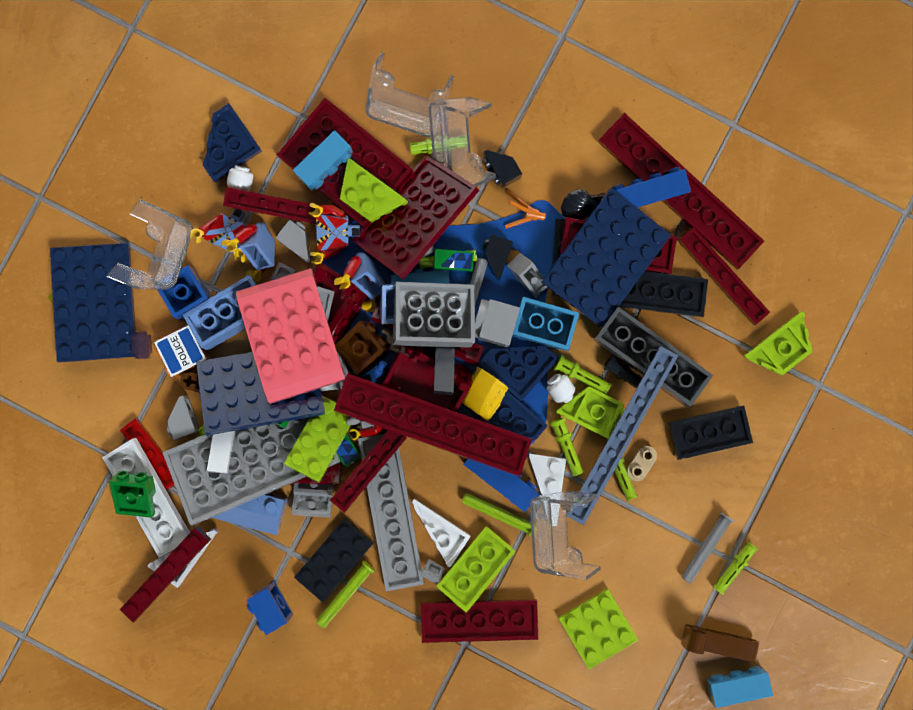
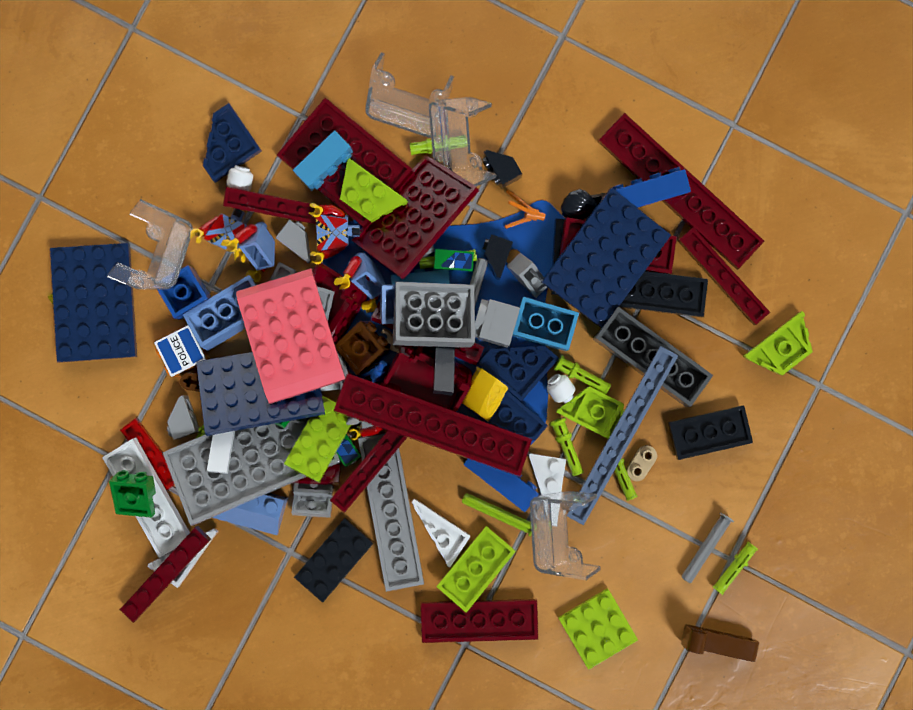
clear purple brick [131,331,152,359] -> none
blue brick [246,581,293,635] -> none
lime axle [316,561,375,628] -> none
light grey tile [420,559,445,584] -> none
black pin [603,355,642,388] -> none
dark azure brick [706,666,773,708] -> none

